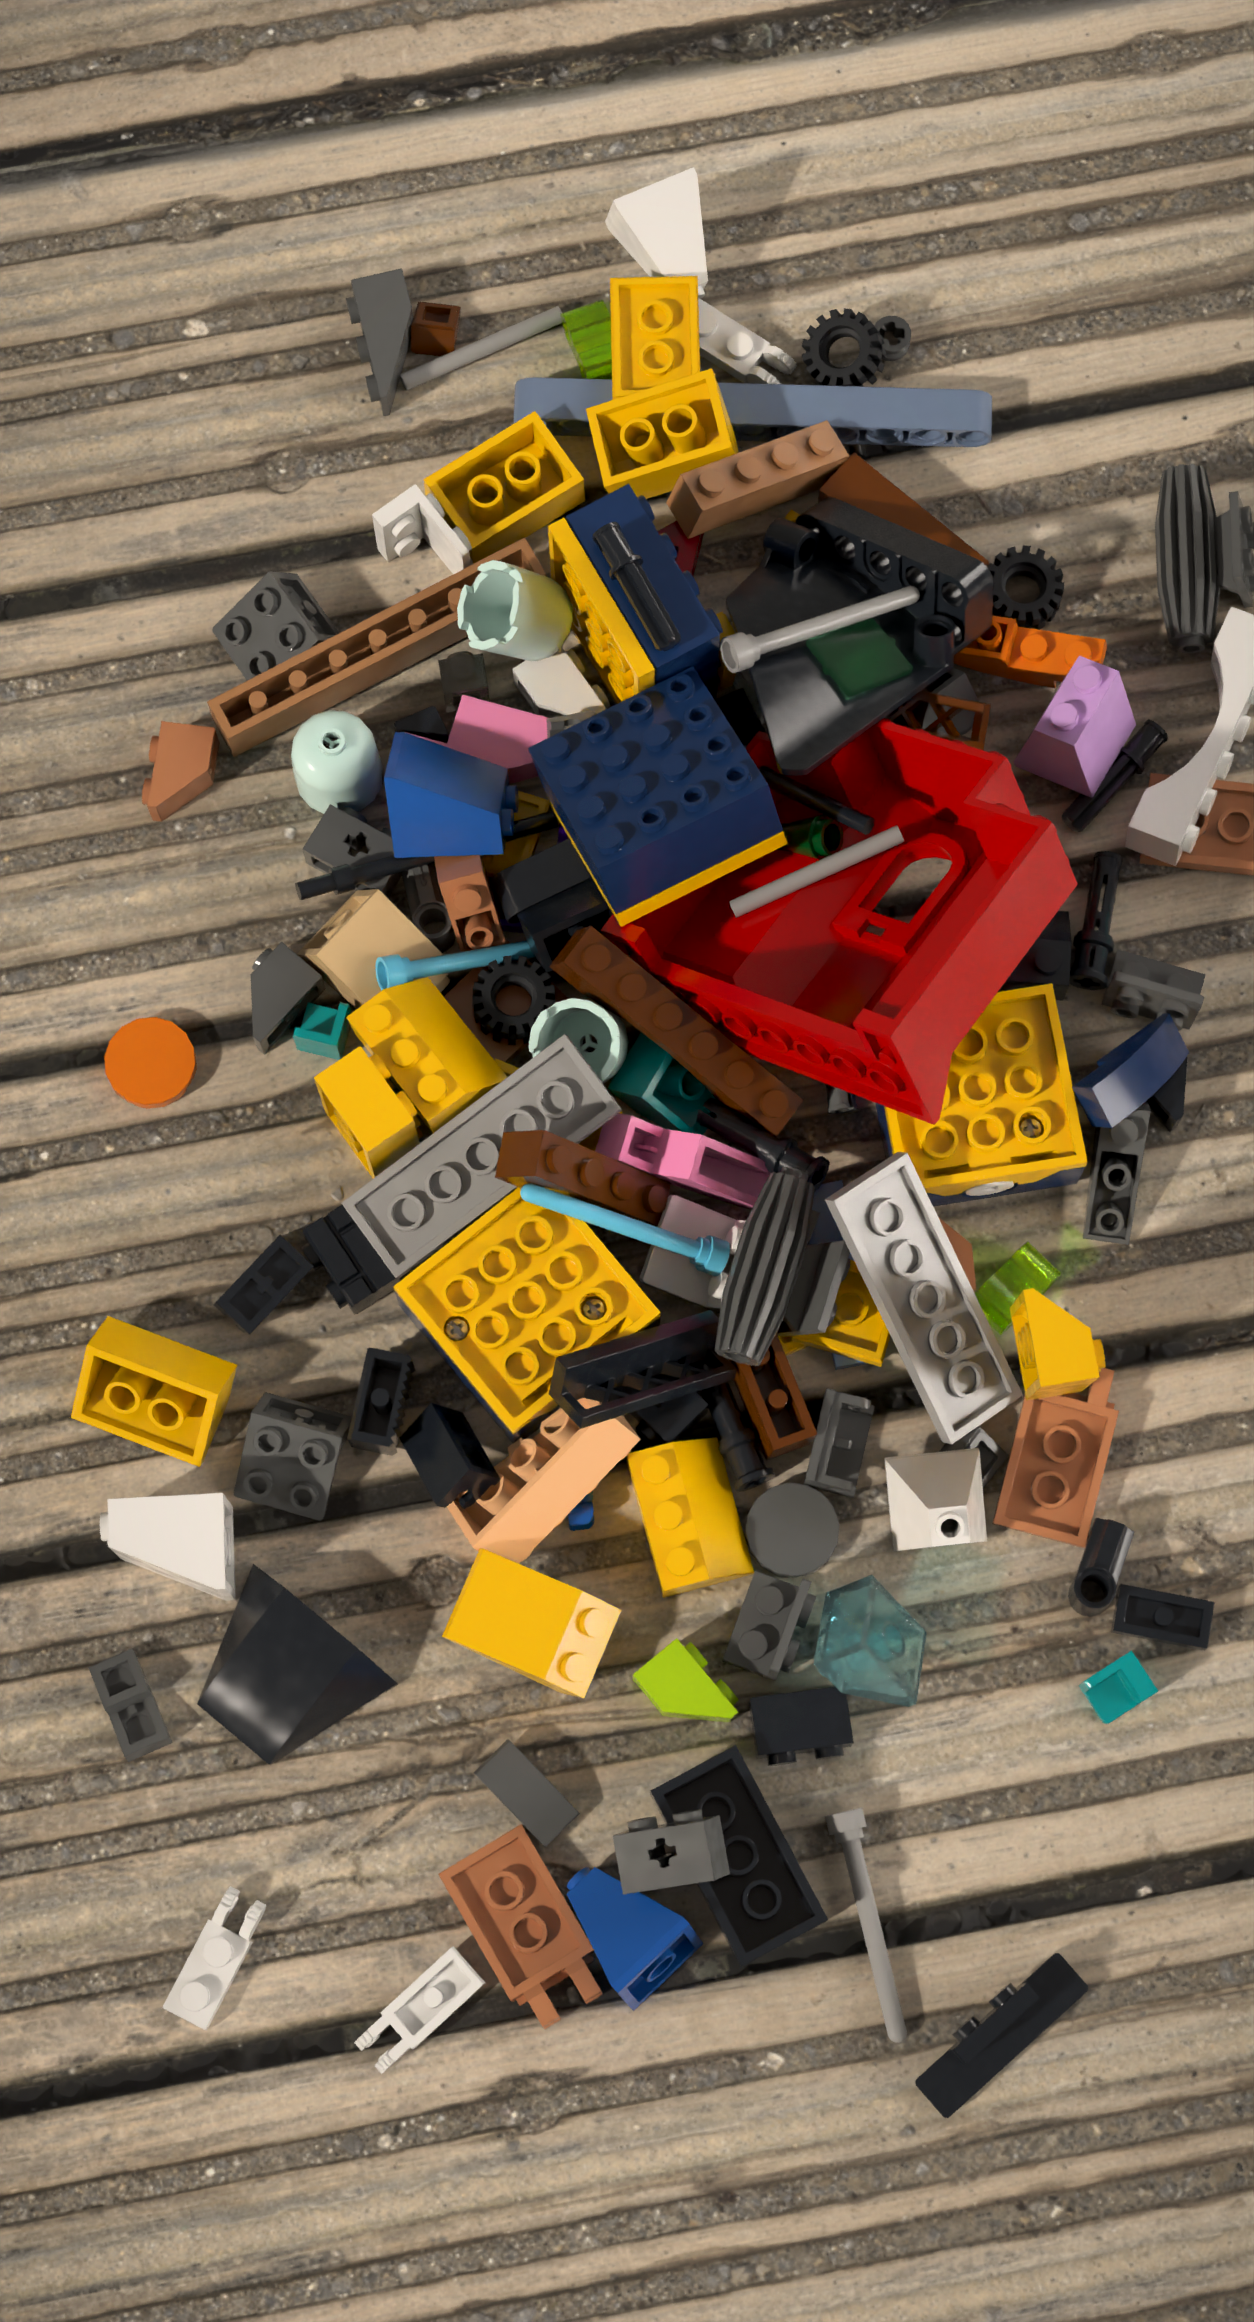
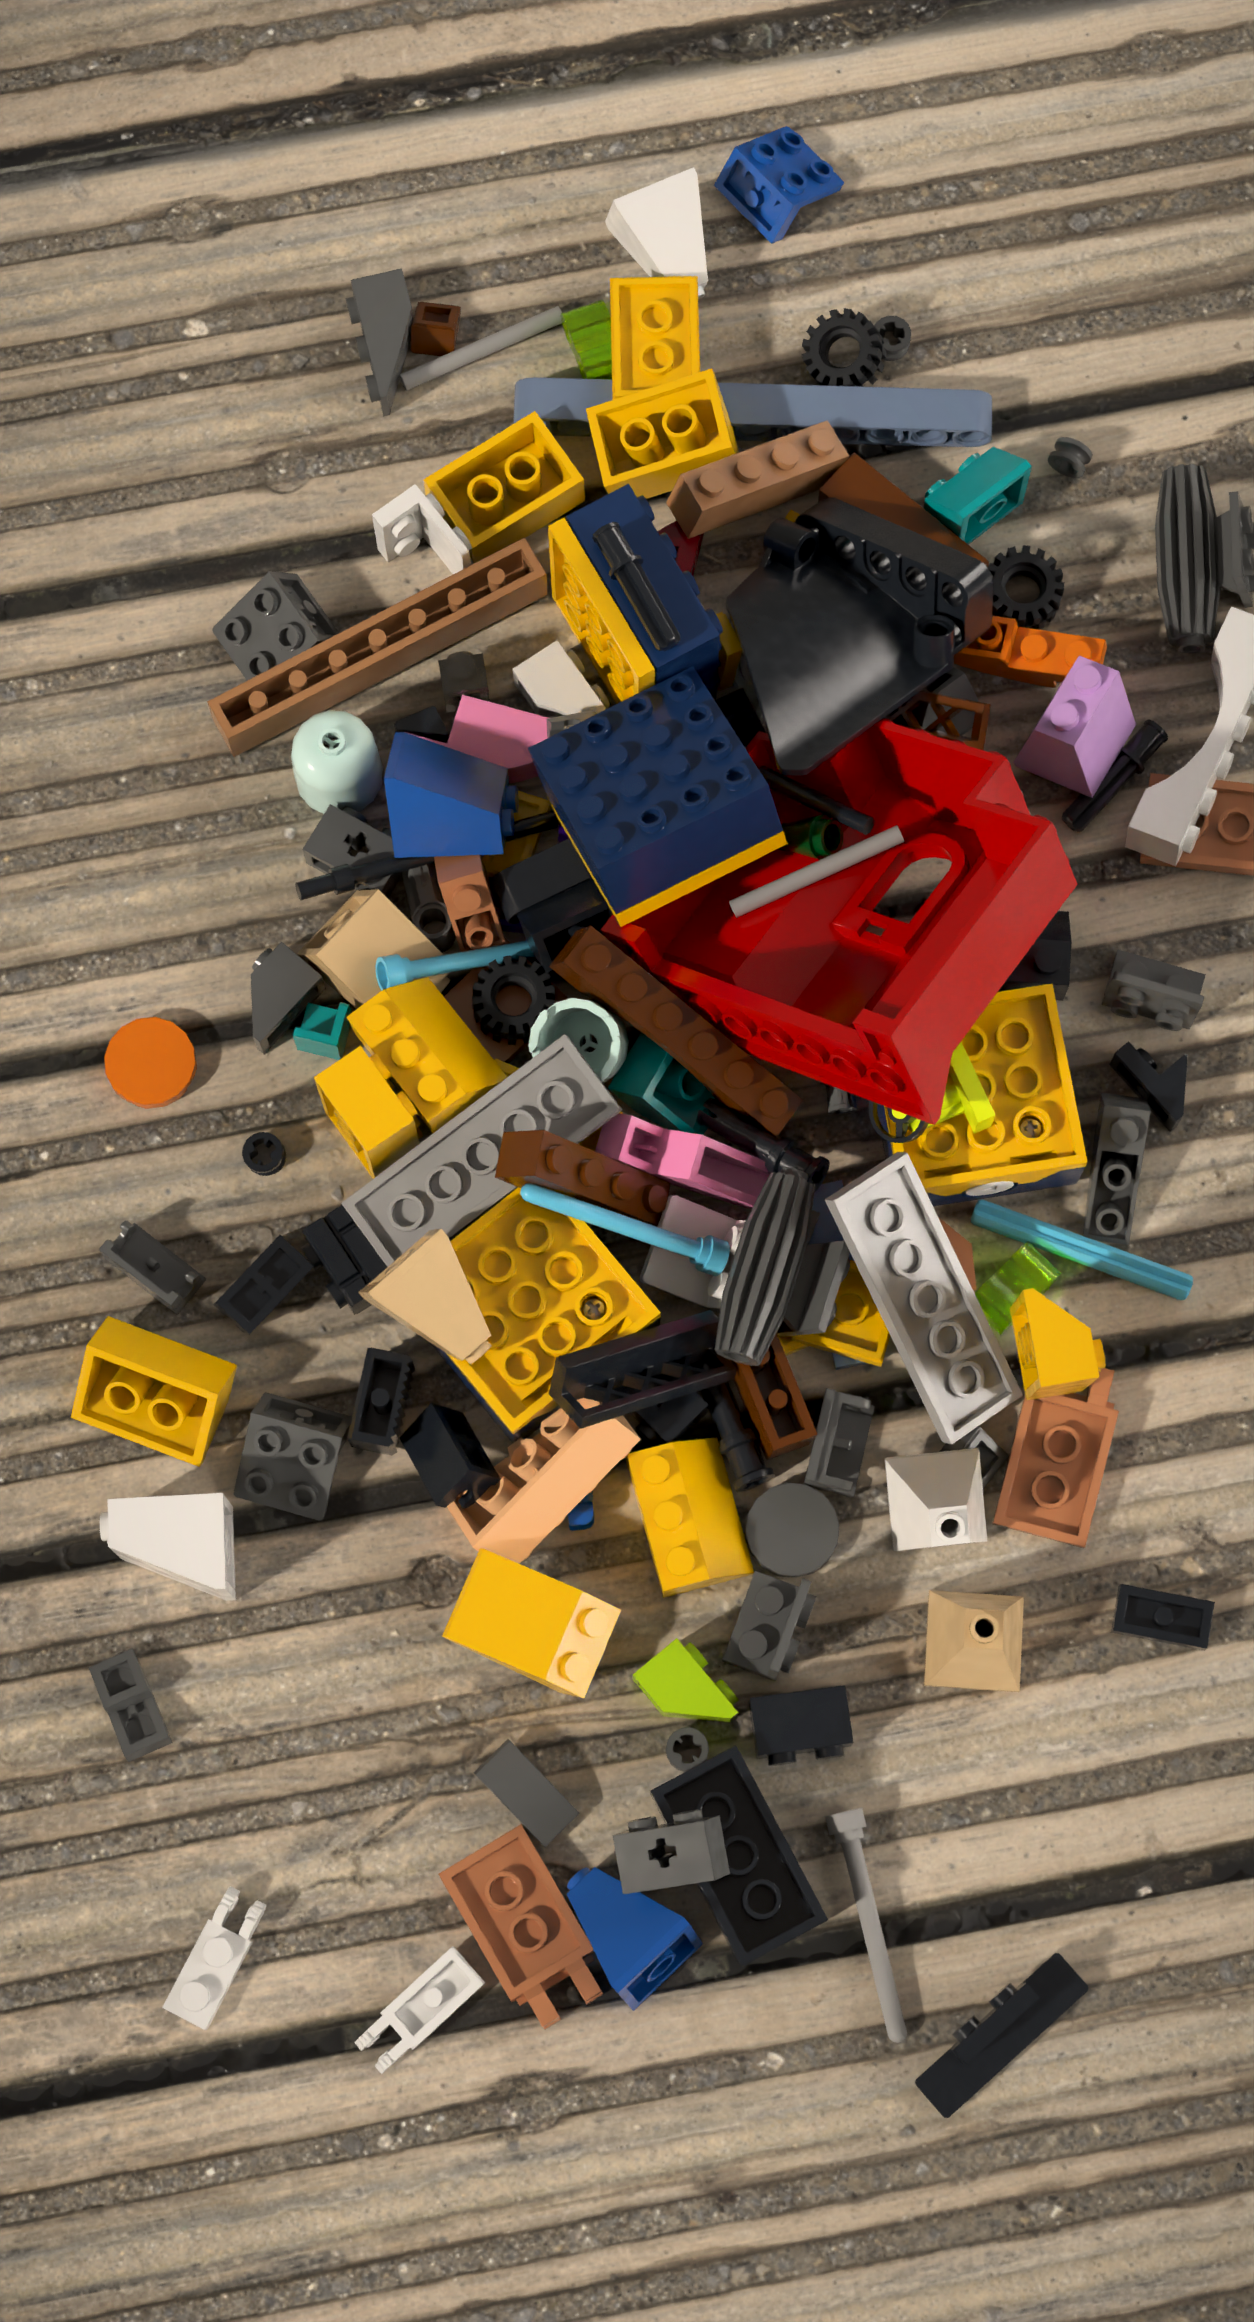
nougat slope [142,721,220,822] -> none
black wedge [197,1564,398,1765] -> none
light aqua cylinder [457,560,573,661] -> none
white hinge [698,298,797,384] -> none
light grey piece [720,586,920,673] -> none
clear green piece [806,618,913,698] -> none
clear light blue slope [813,1575,927,1707] -> none
black piece [1068,1518,1135,1617] -> none
black pin [1069,851,1123,990] -> none
dark blue slope [1072,1013,1189,1128] -> none
teal panel [1079,1650,1158,1724] -> none
none -> dark grey hinge [99,1221,206,1315]
none -> black bush [242,1132,286,1176]
none -> tan slope [358,1229,492,1364]
none -> dark grey bush [666,1727,709,1772]
none -> blue bracket [714,126,844,244]
none -> neon yellow piece [869,1042,995,1143]
none -> teal slope [923,447,1032,545]
none -> tan slope [924,1590,1024,1692]
none -> medium azure axle [971,1199,1193,1300]
none -> dark grey bush [1047,437,1093,478]

